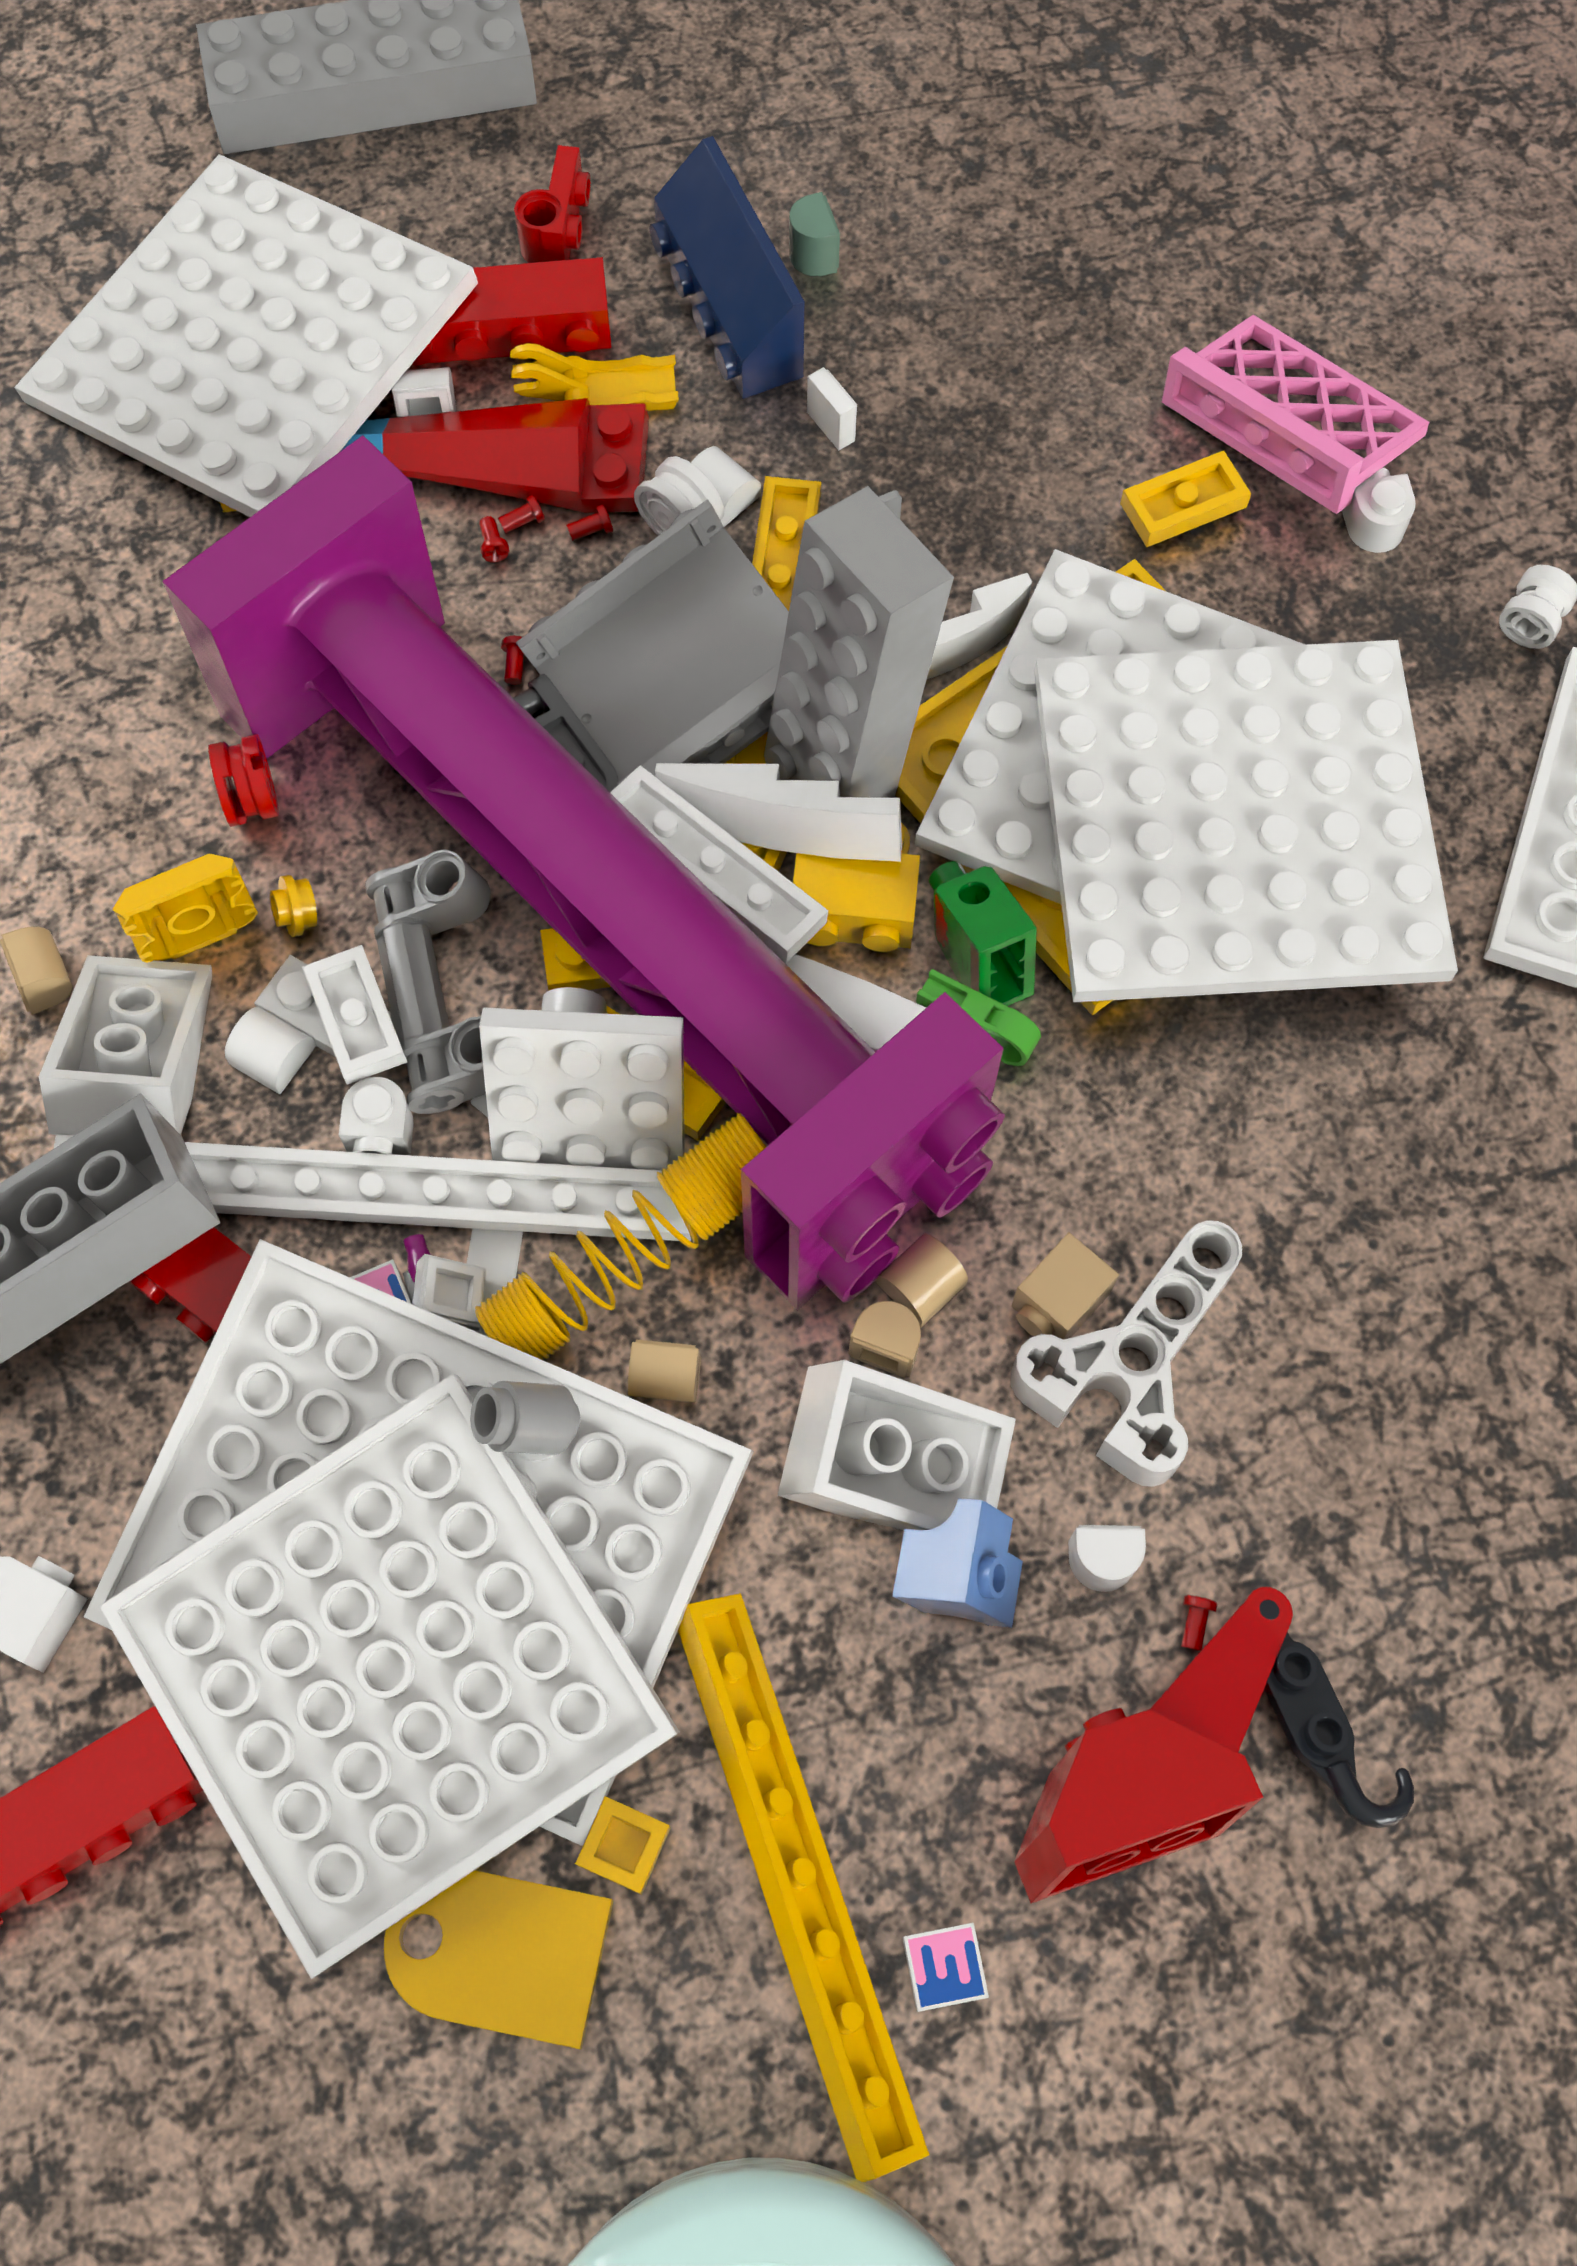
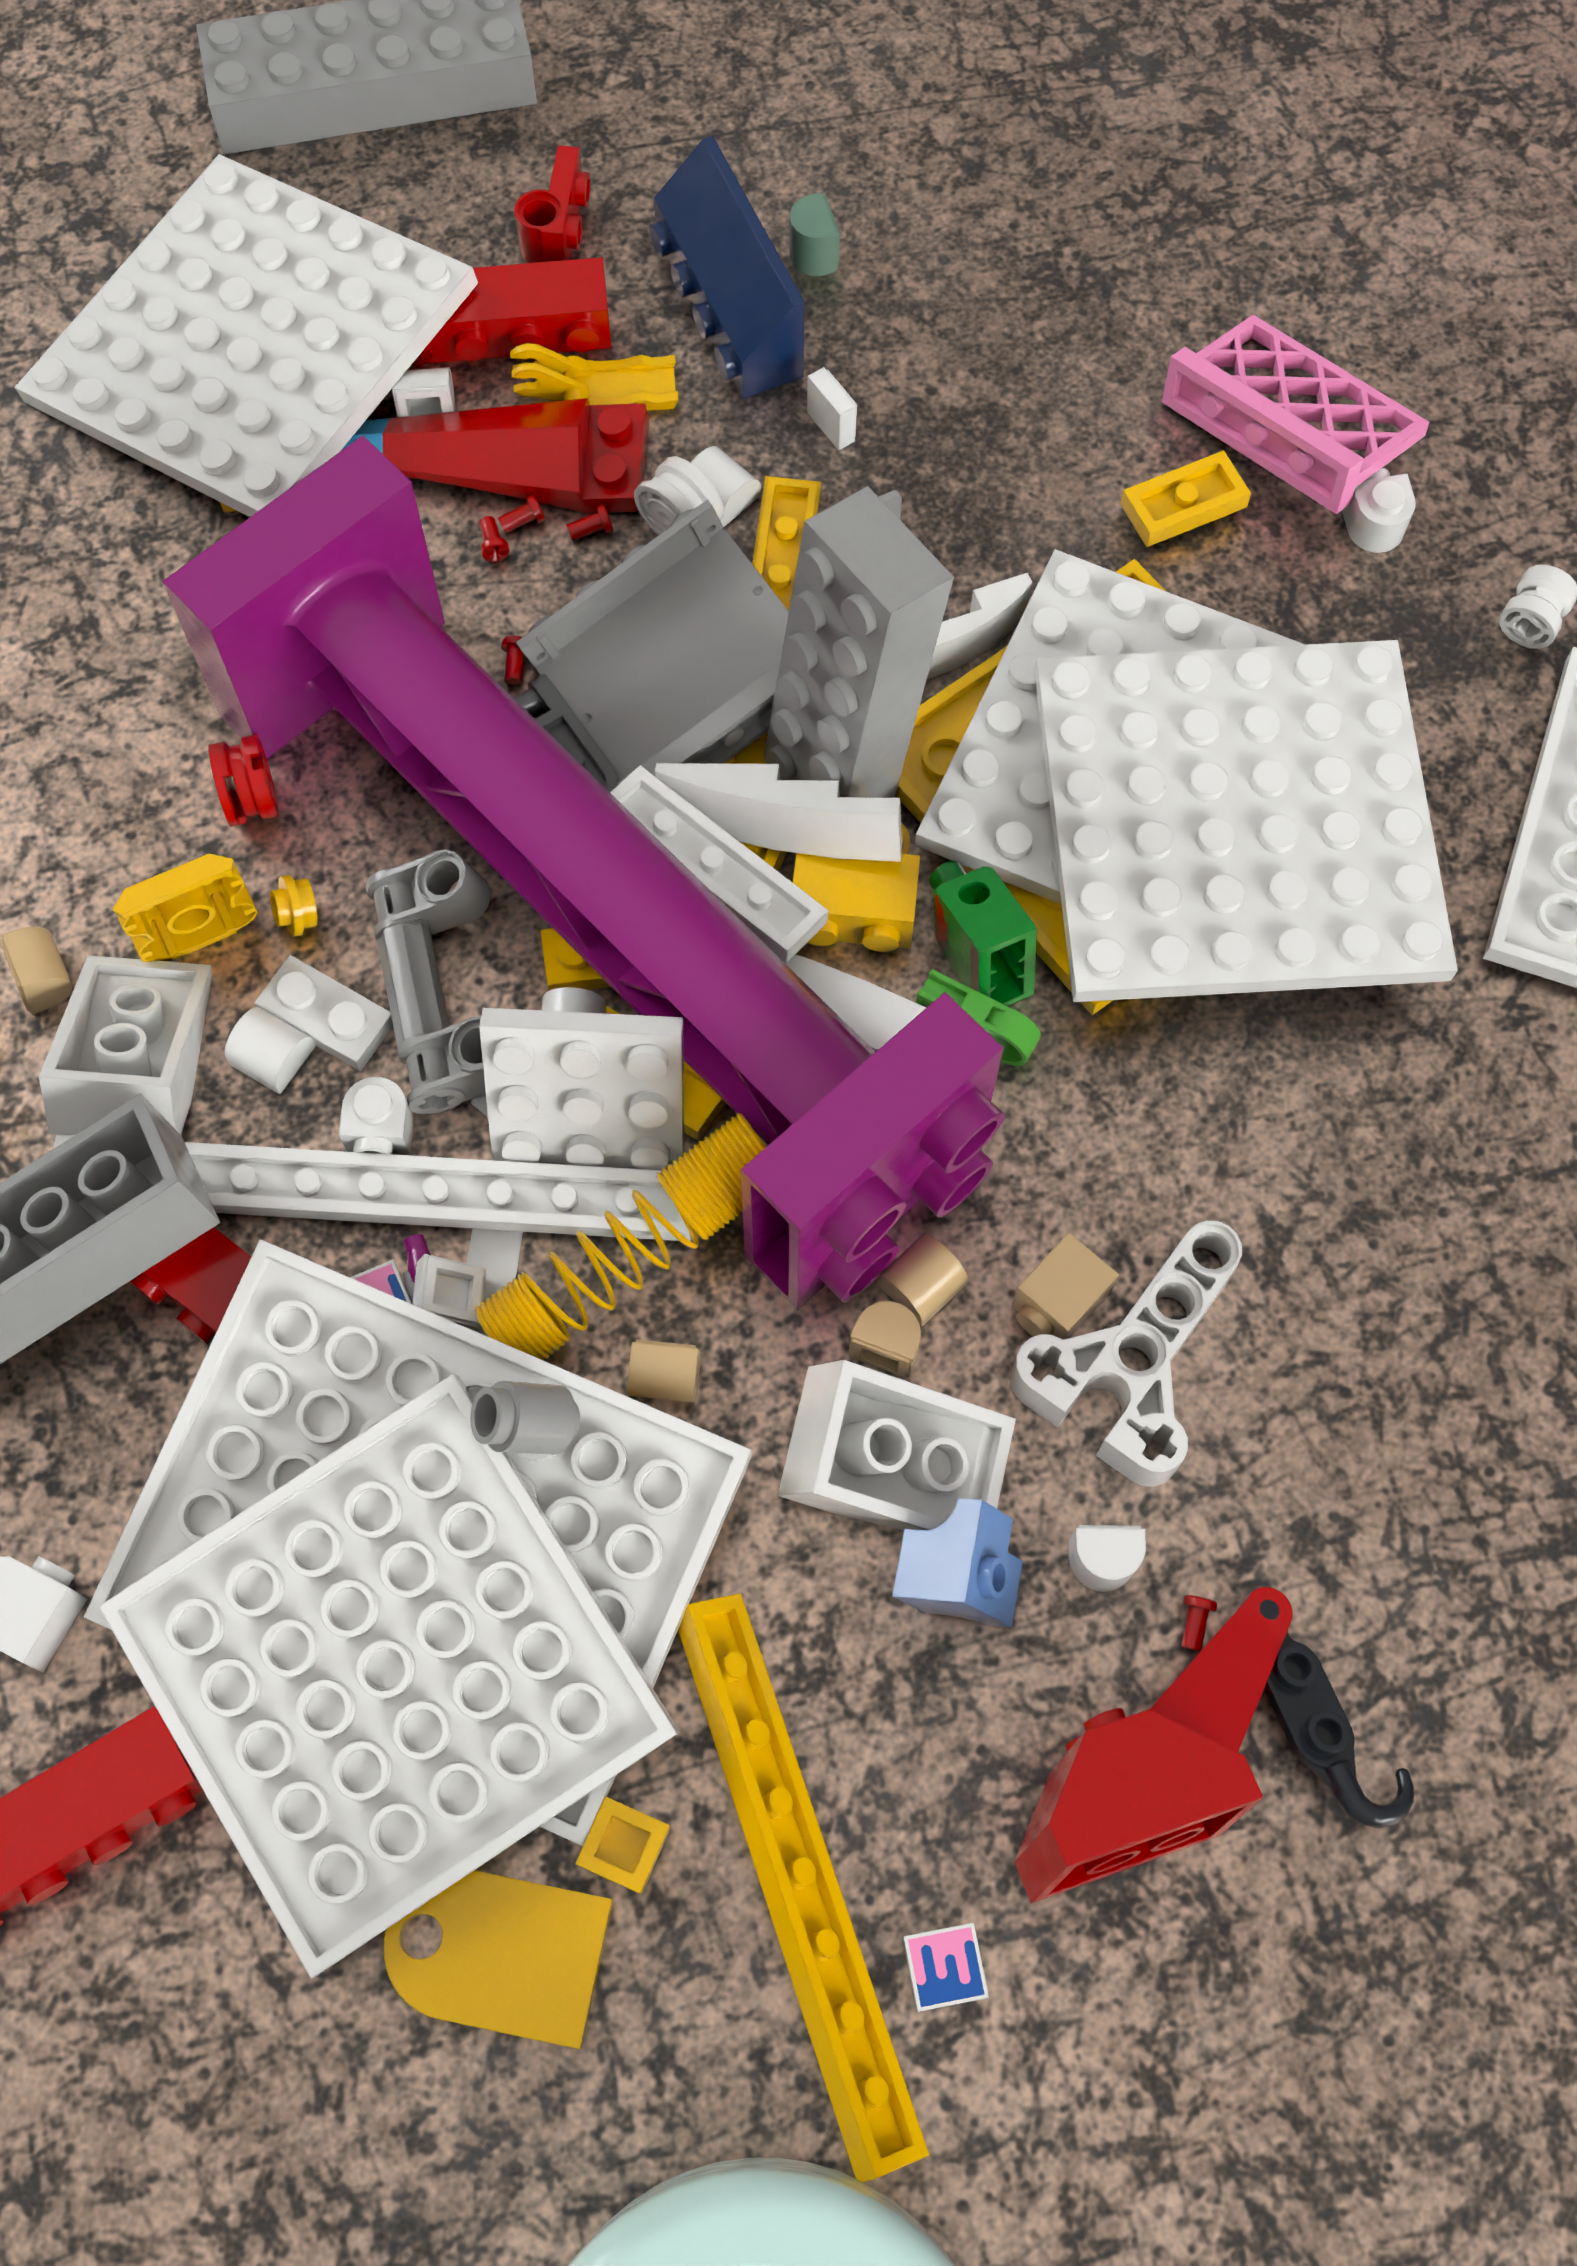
white plate [302,945,407,1085] -> none

